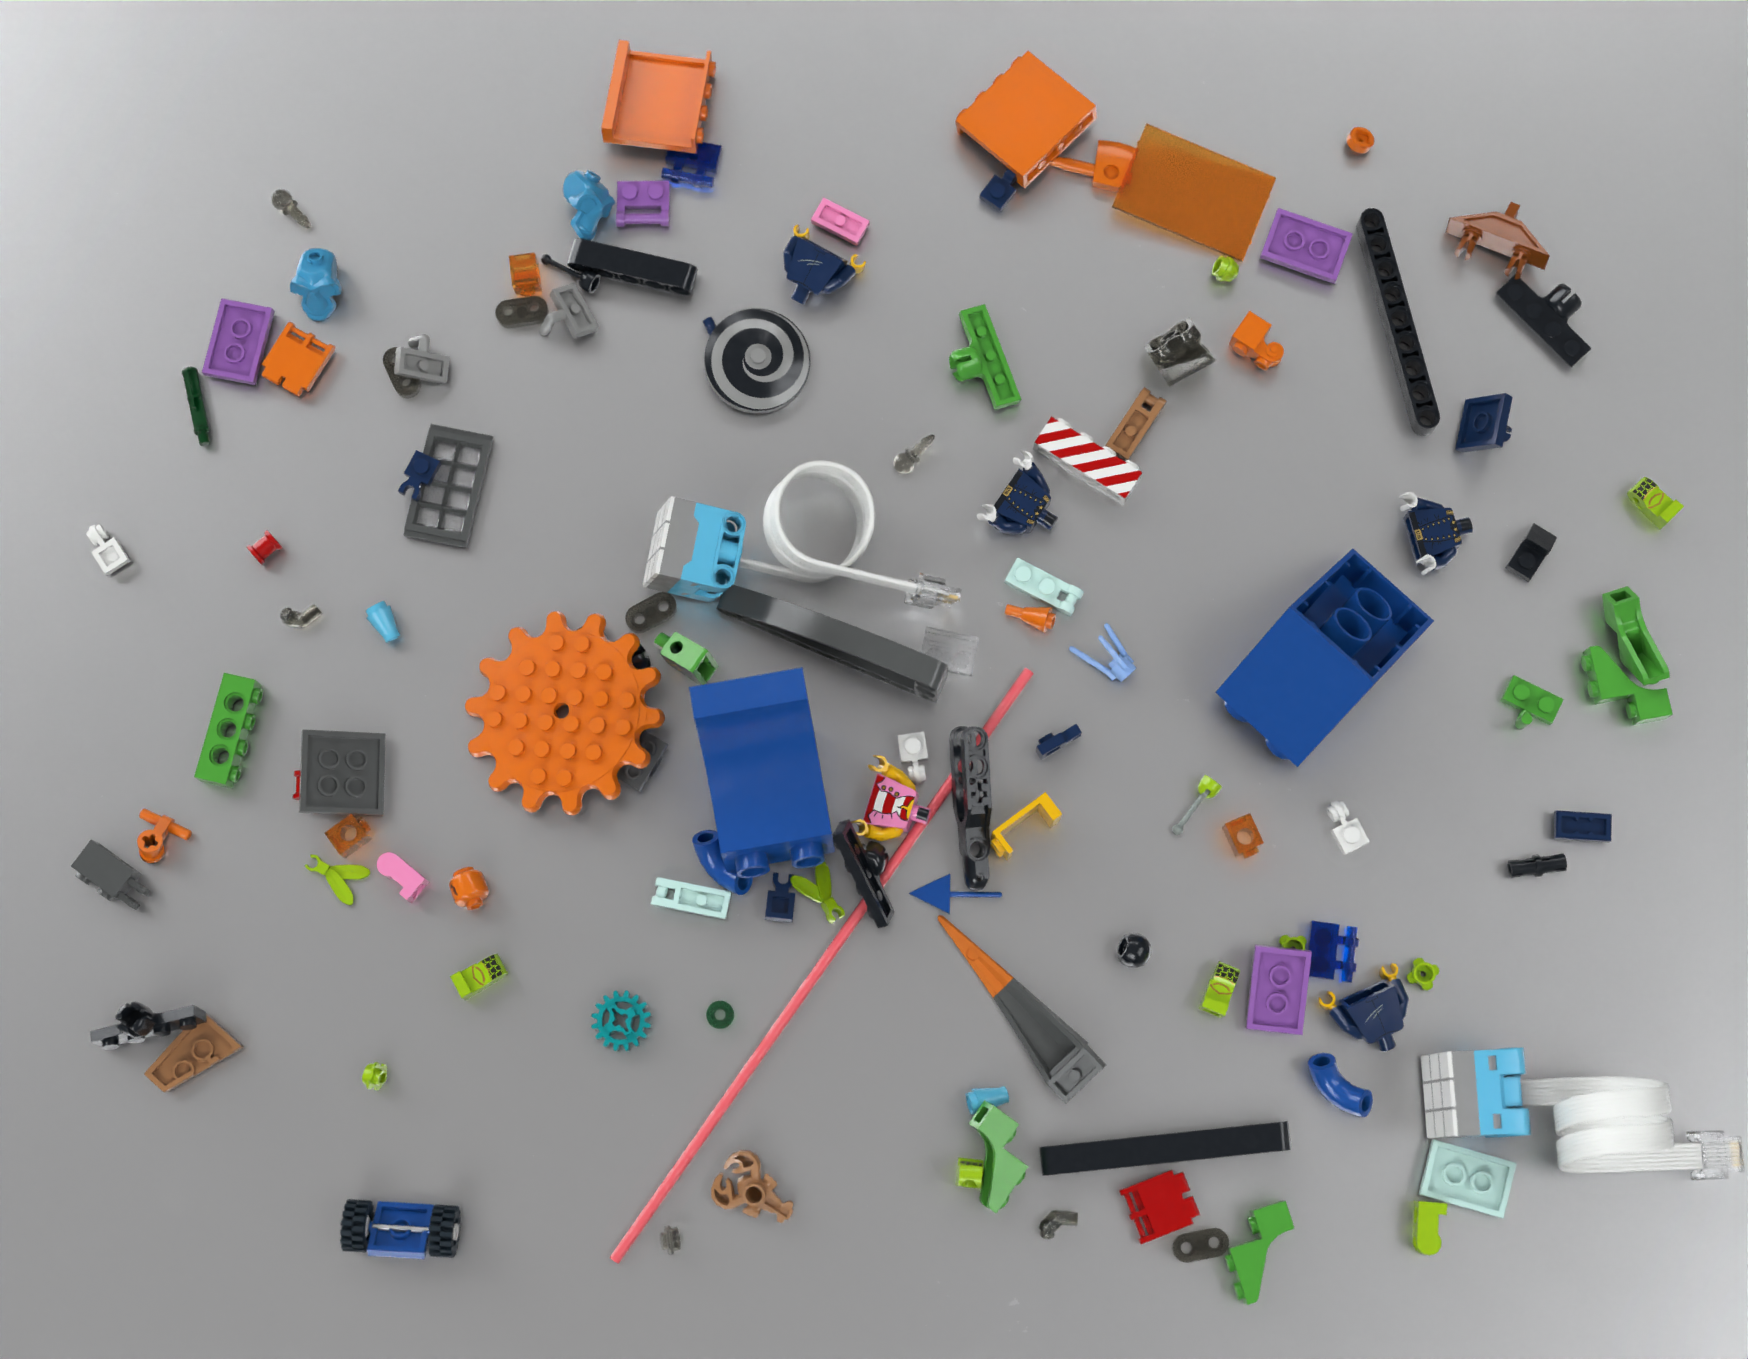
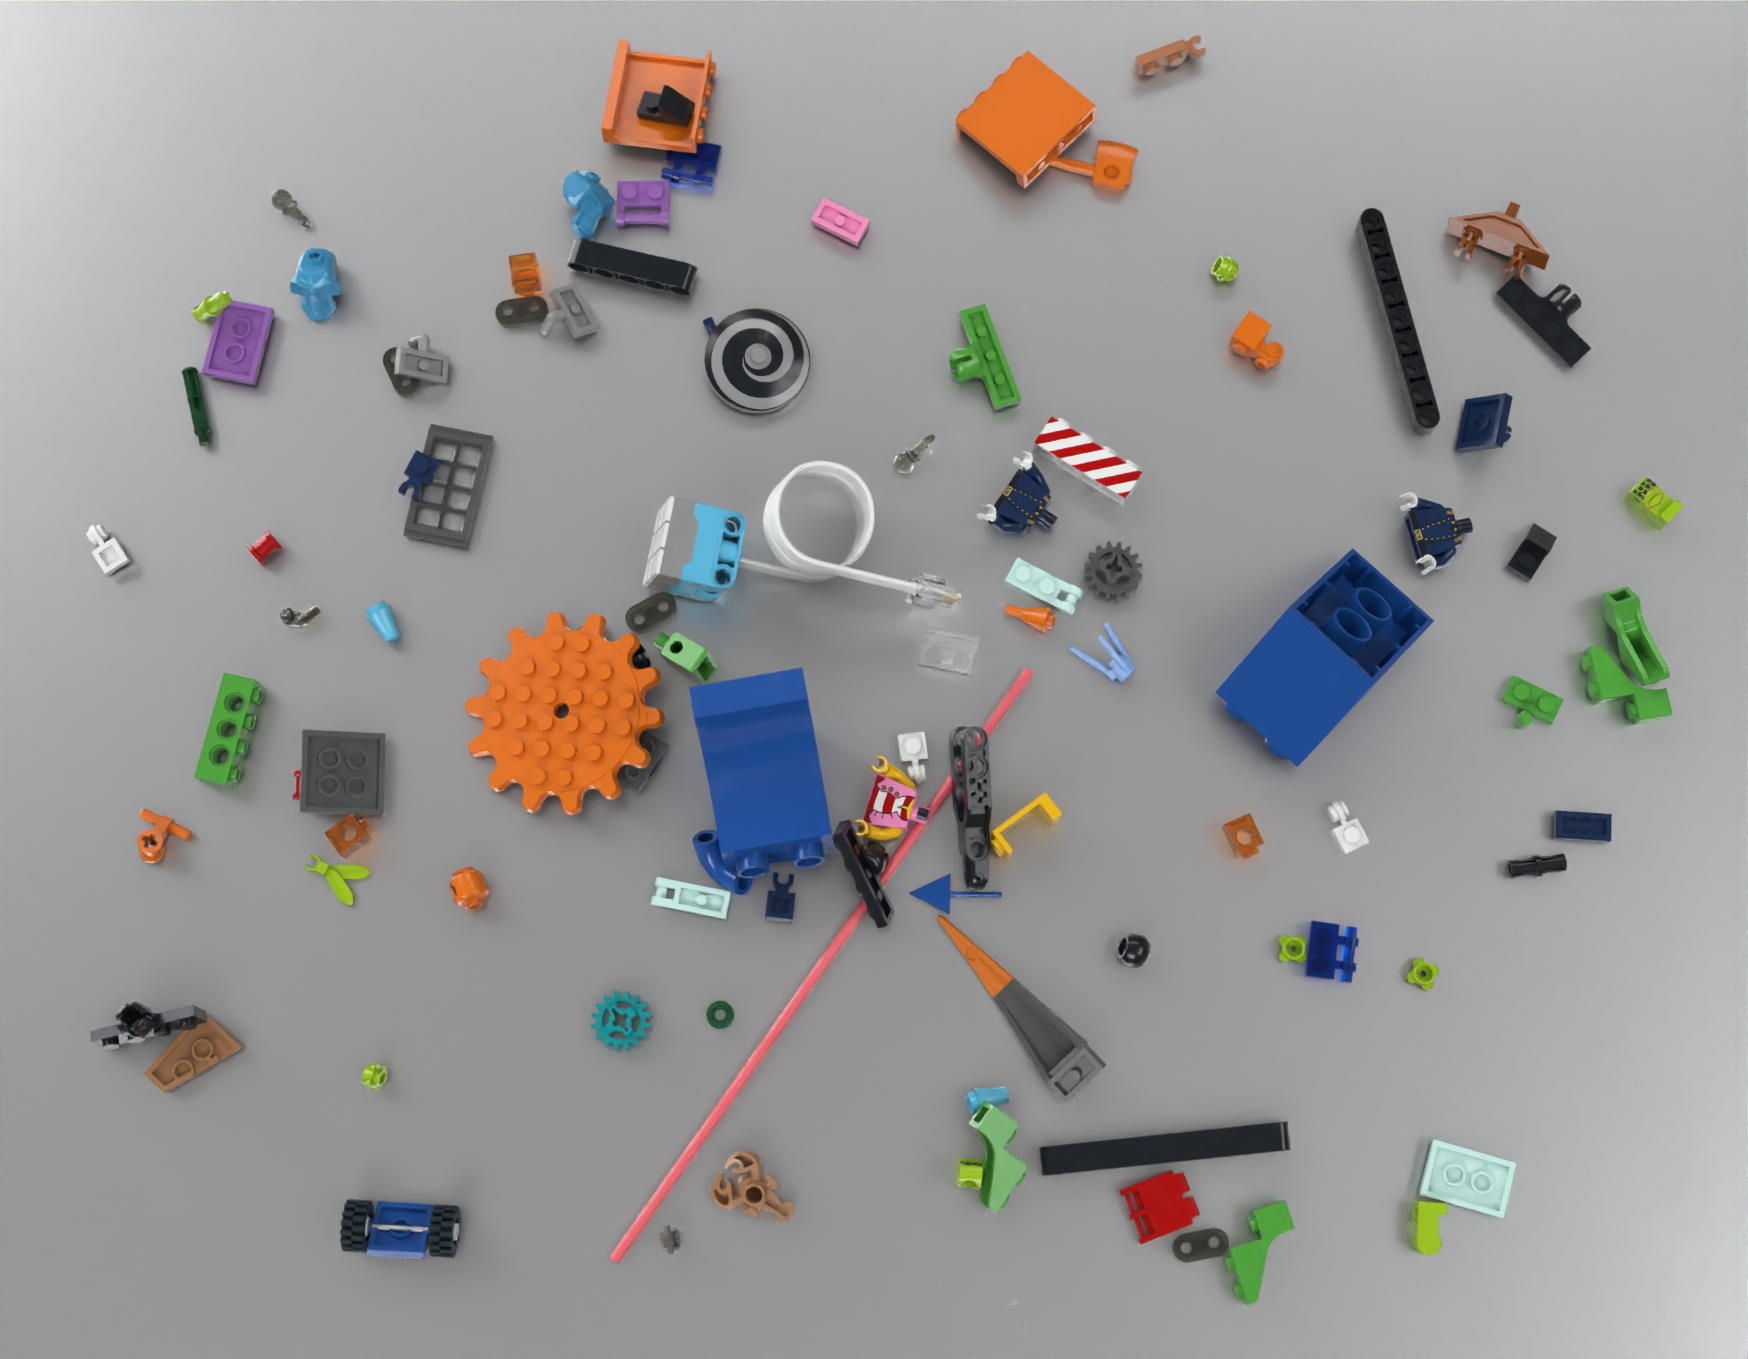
dark grey hinge [71,840,151,910] -> none
orange plate [262,322,336,397] -> none
bright pink leg [377,852,429,903] -> none
lime leg [450,954,508,1000] -> none
black hinge [541,254,601,294] -> none
dark grey beam [716,584,948,702] -> none
dark blue torso [783,225,866,305] -> none
lime piece [790,862,845,924] -> none
dark blue plate [980,168,1017,213] -> none
dark blue plate [1035,723,1082,760] -> none
clear smoke arm [1039,1210,1078,1239] -> none
medium nougat plate [1105,387,1167,461] -> none
clear orange piece [1112,123,1276,262] -> none
clear smoke piece [1144,318,1217,387] -> none
hinge [1172,775,1222,835] -> none
lime leg [1199,961,1240,1018] -> none
medium lavender plate [1245,944,1312,1035] -> none
medium lavender plate [1260,208,1353,284] -> none
blue cylinder [1308,1053,1373,1117] -> none
dark blue torso [1319,963,1409,1051] -> none
orange tile [1347,127,1374,154] -> none
piece [1421,1048,1745,1180] -> none
none -> lime axle [192,291,232,322]
none -> black slope [637,85,695,127]
none -> dark grey gear [1084,541,1143,601]
none -> nougat plate [1134,35,1206,76]

